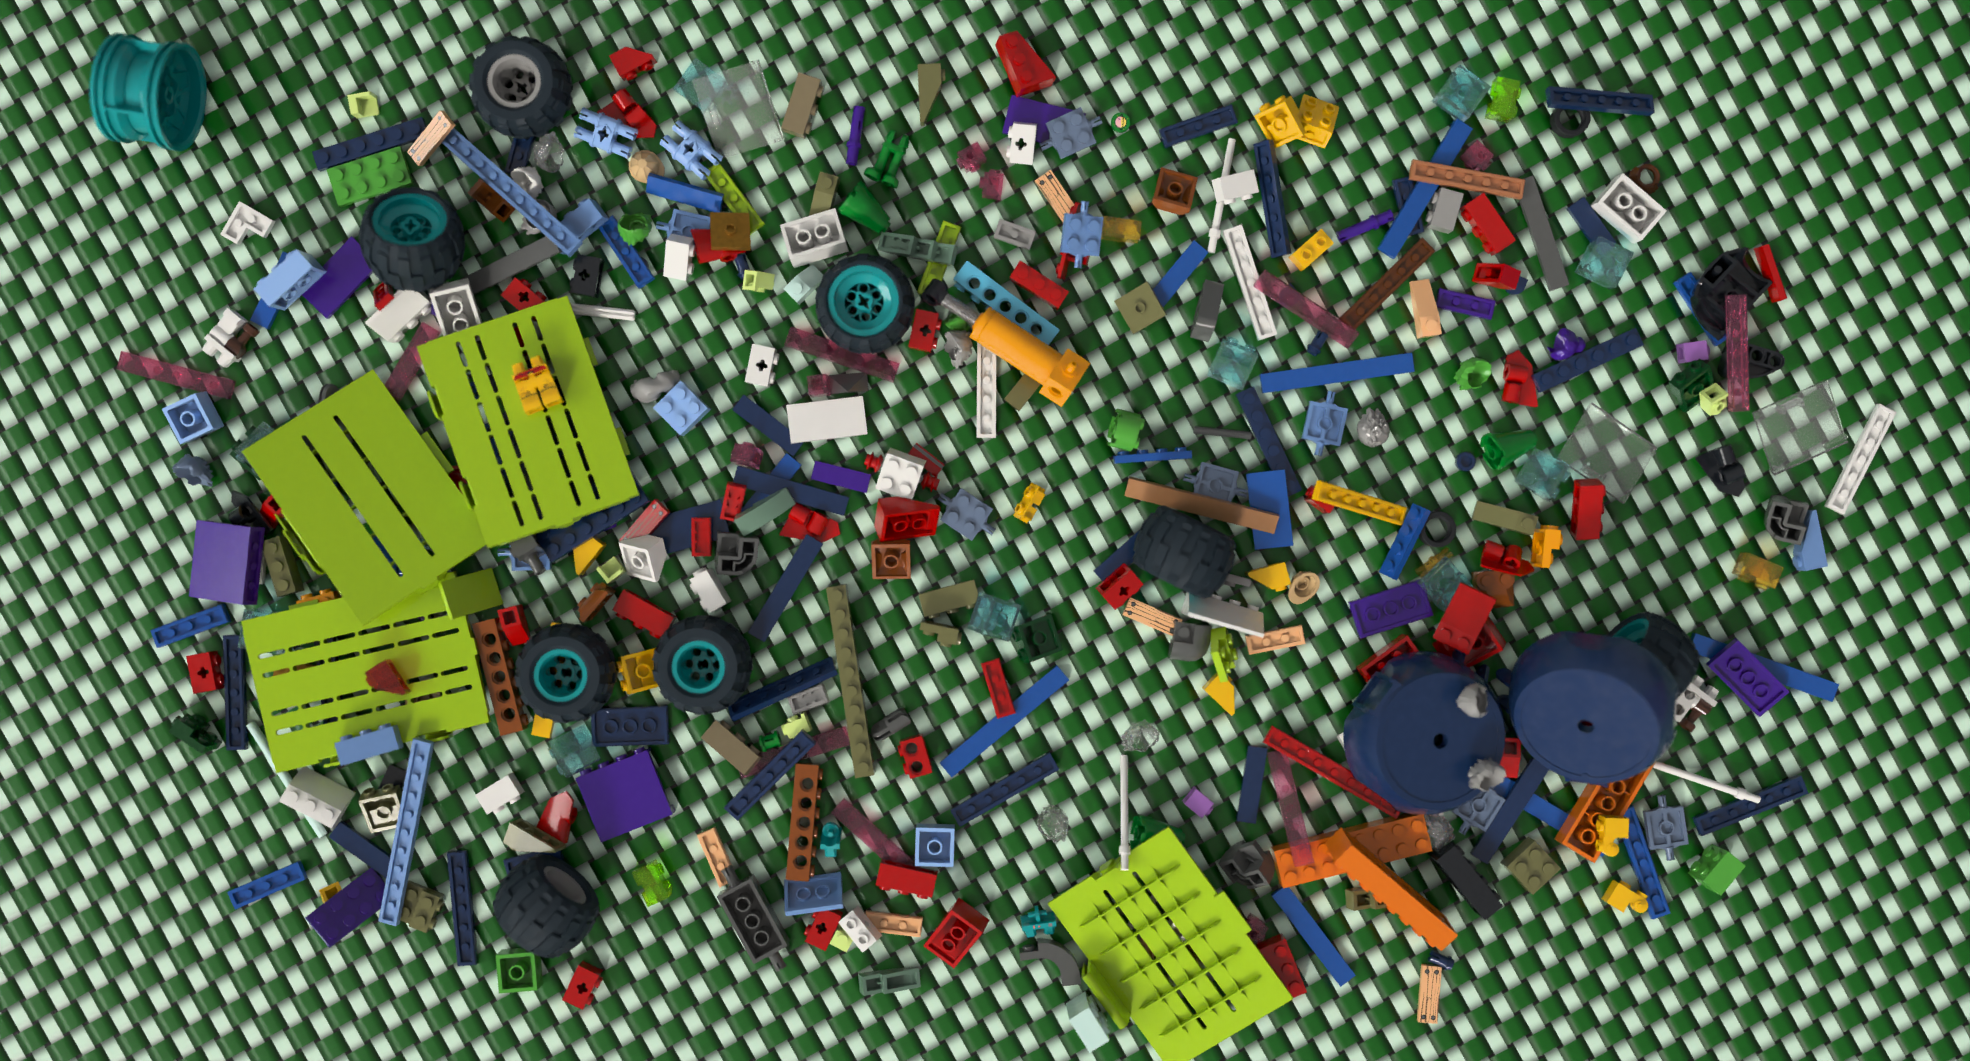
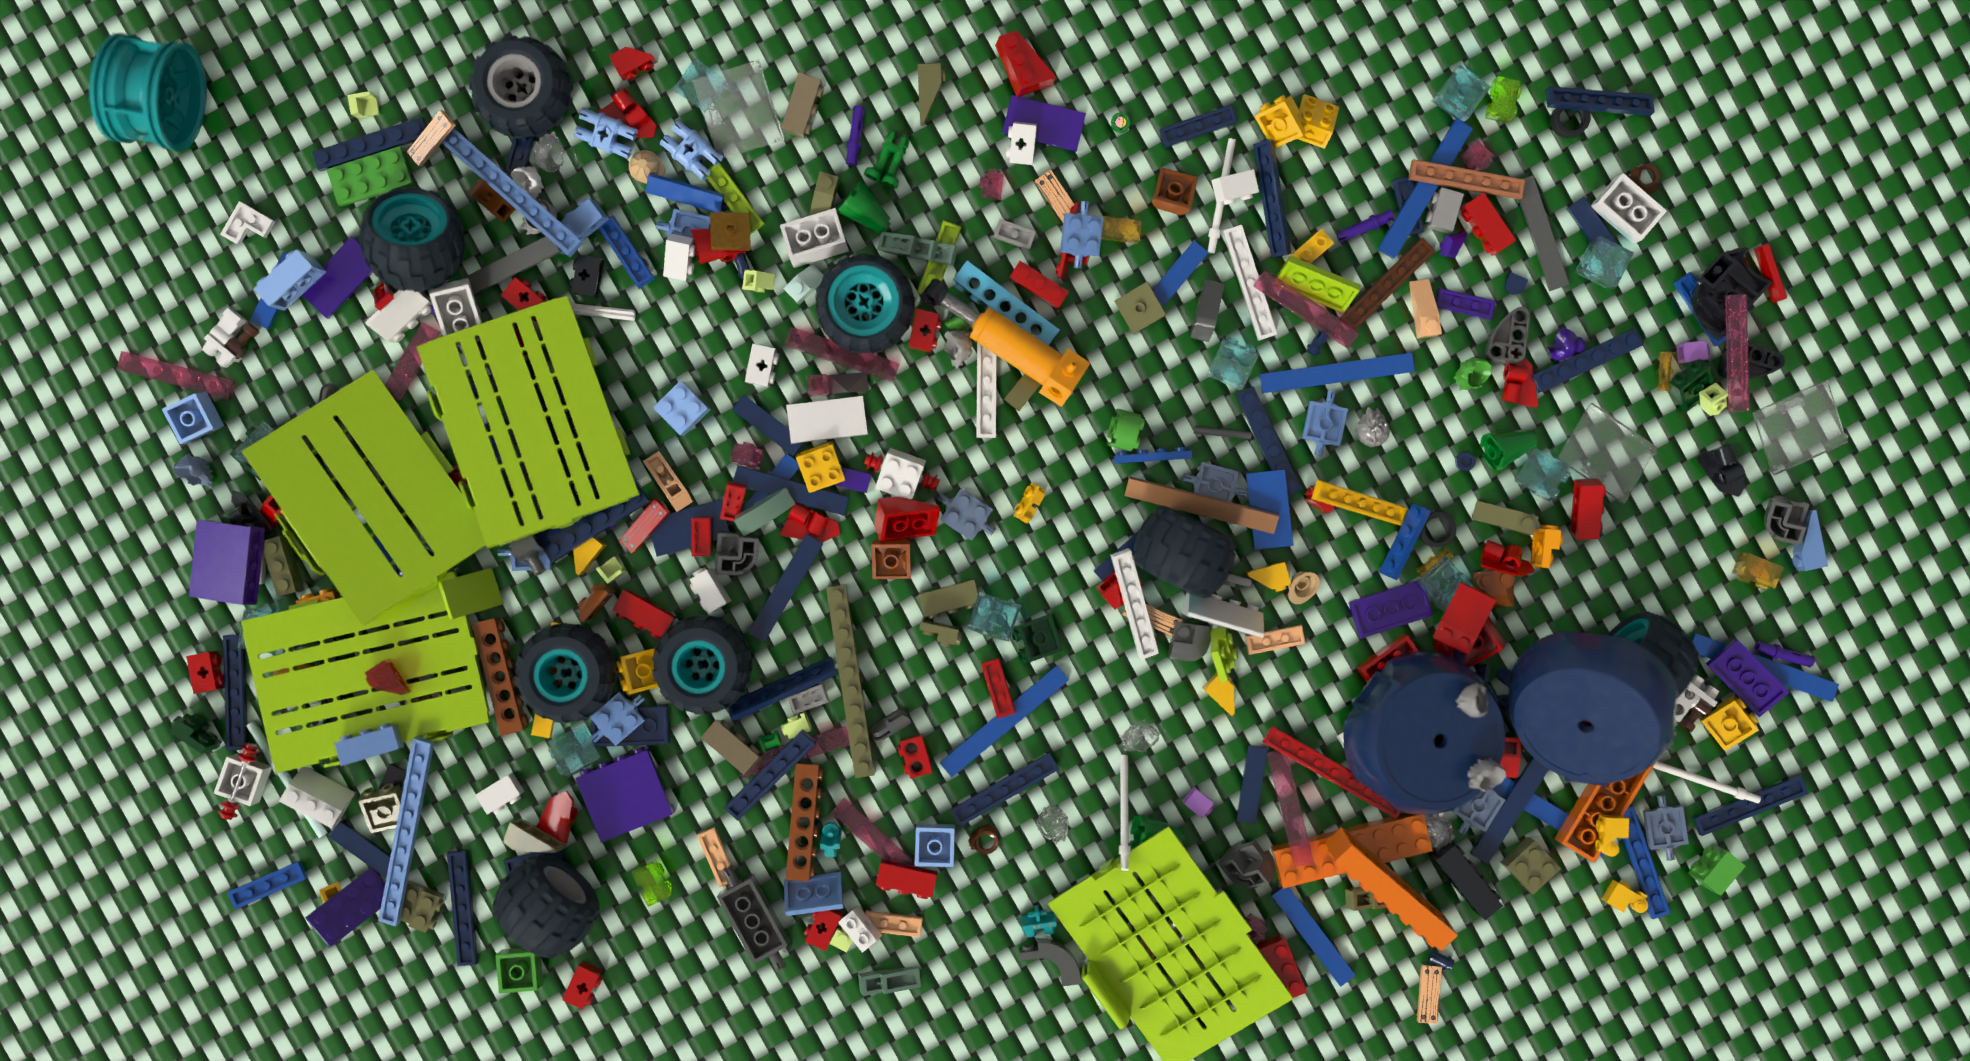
blue tile [150,603,231,648] -> none
red slope [497,604,531,646] -> none
yellow hips [512,355,564,416] -> none
bright green hair [617,212,652,246] -> none
white slope [619,535,667,582] -> none
light grey animal [630,370,680,403] -> none
red sticker [908,443,944,476] -> none
red slope [924,898,990,968] -> none
clear pink brick [956,142,987,173] -> none
sand blue plate [1039,107,1102,159] -> none
light aqua brick [1066,992,1110,1053] -> none
red slope [1472,263,1521,290] -> none
white tile [1824,404,1897,514] -> none
none -> white brick [214,743,272,820]
none -> medium blue plate [590,691,646,746]
none -> light nougat slope [643,451,693,512]
none -> yellow bracket [796,441,845,493]
none -> reddish brown piece [968,824,999,854]
none -> white plate [1111,548,1159,660]
none -> lime plate [1273,256,1361,313]
none -> dark purple piece [1440,231,1468,258]
none -> dark grey beam [1484,307,1530,365]
none -> clear yellow pin [1657,352,1673,391]
none -> yellow plate [1701,696,1759,751]
none -> dark purple pin [1754,641,1815,668]

